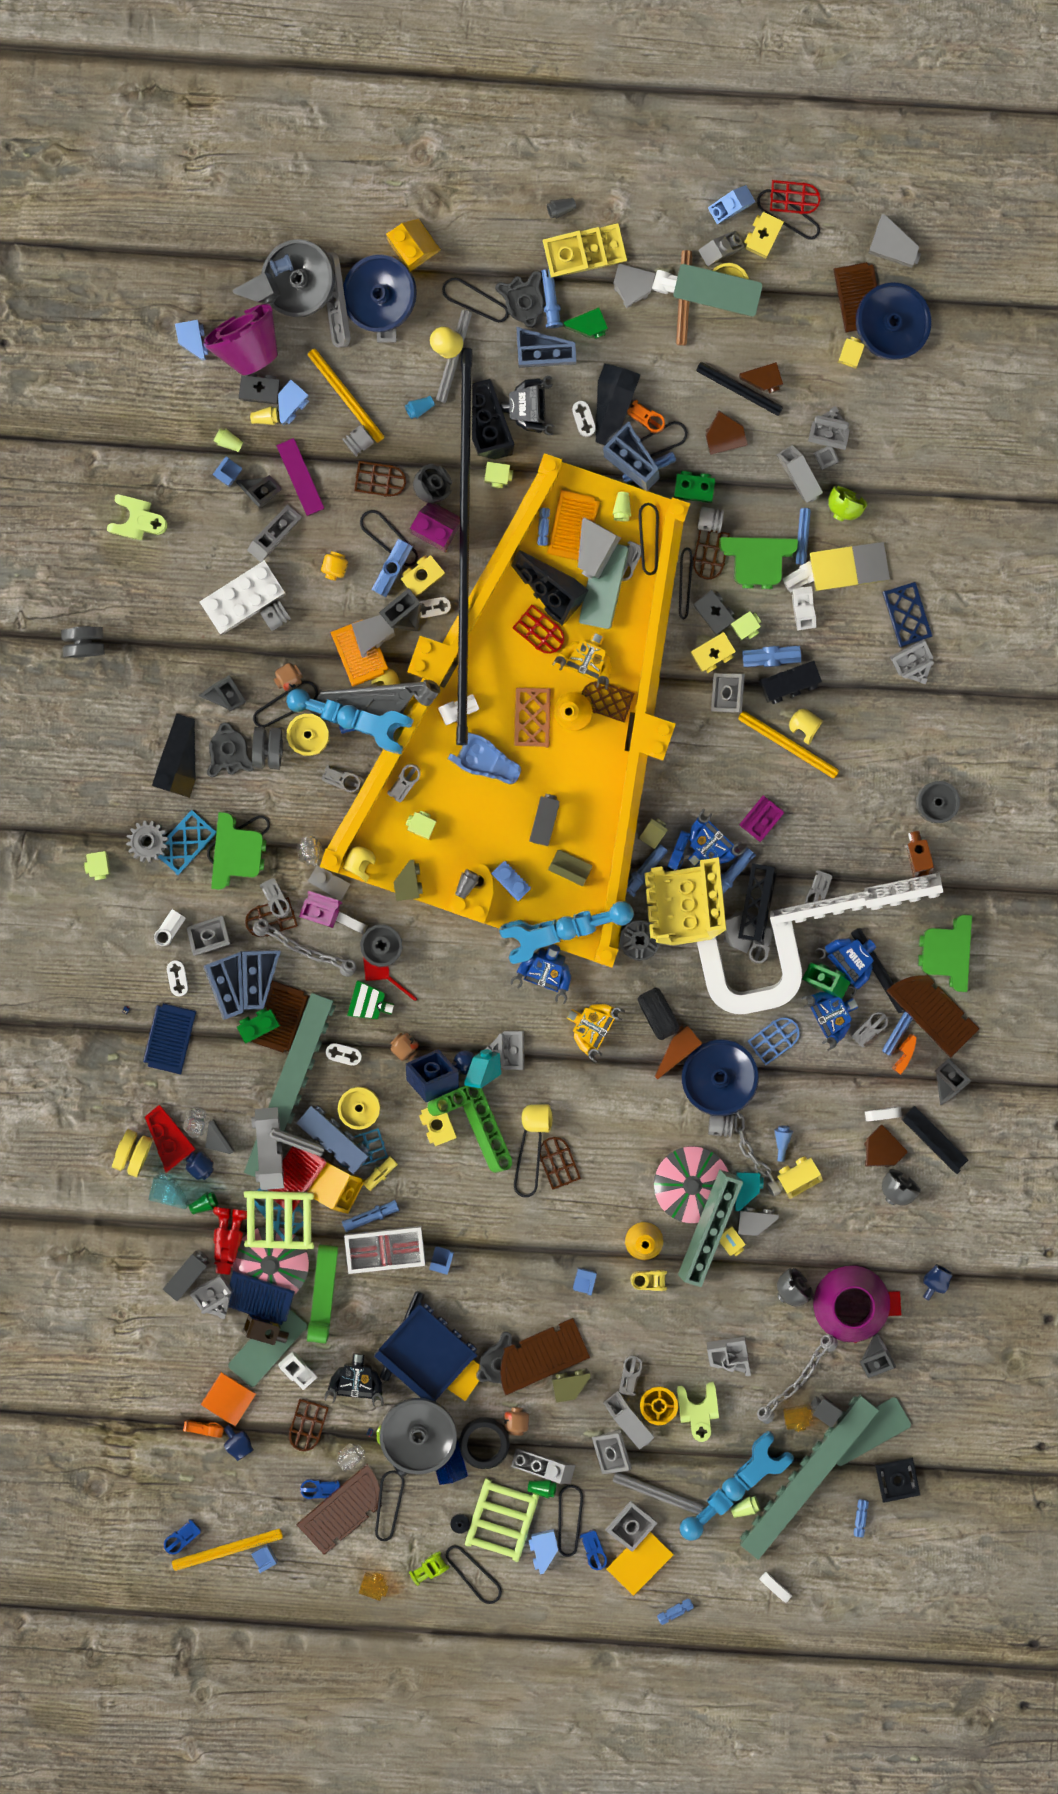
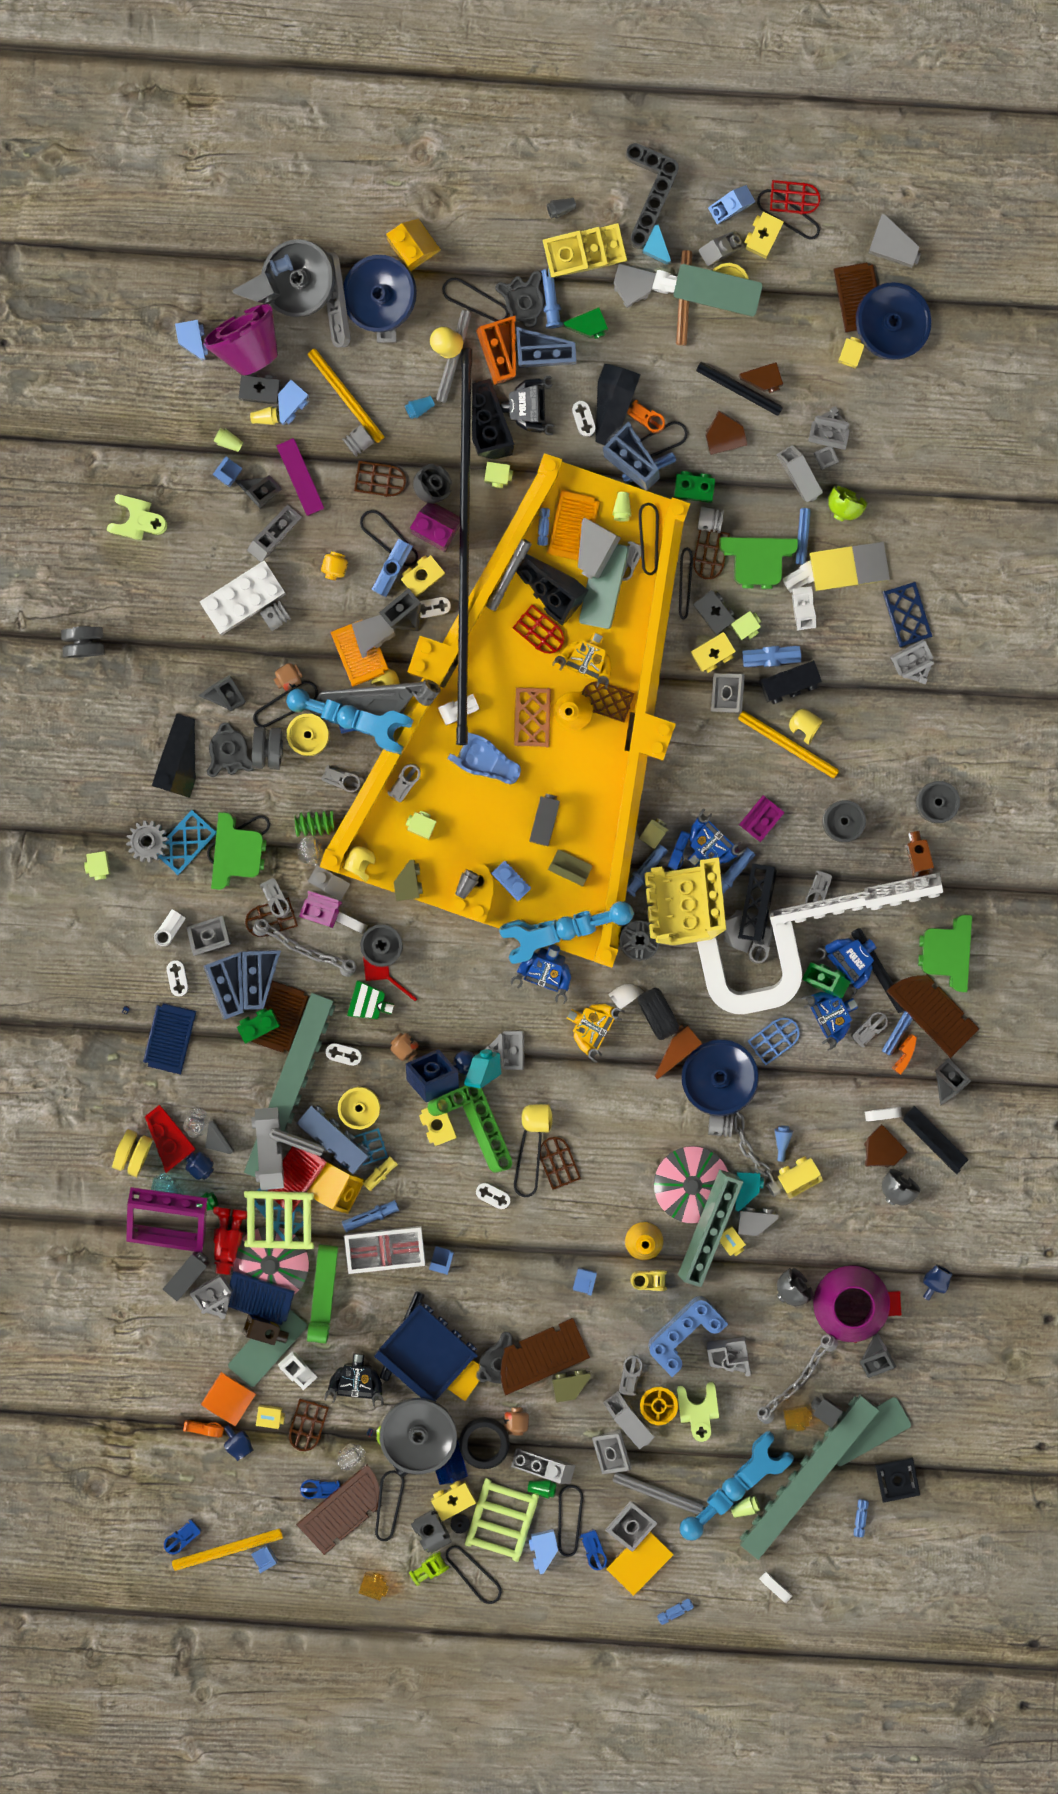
none -> magenta window [126,1187,207,1253]
none -> light yellow brick [256,1405,285,1429]
none -> bright green piece [295,811,334,837]
none -> dark grey brick [411,1509,452,1553]
none -> light yellow brick [431,1480,476,1521]
none -> orange wedge [476,316,516,385]
none -> white beam [476,1183,510,1209]
none -> dark grey piece [486,538,532,611]
none -> white brick [608,984,644,1009]
none -> dark grey beam [626,143,679,249]
none -> medium azure slope [643,225,671,265]
none -> medium blue windscreen [648,1296,728,1377]
none -> dark grey wheel [822,800,866,842]

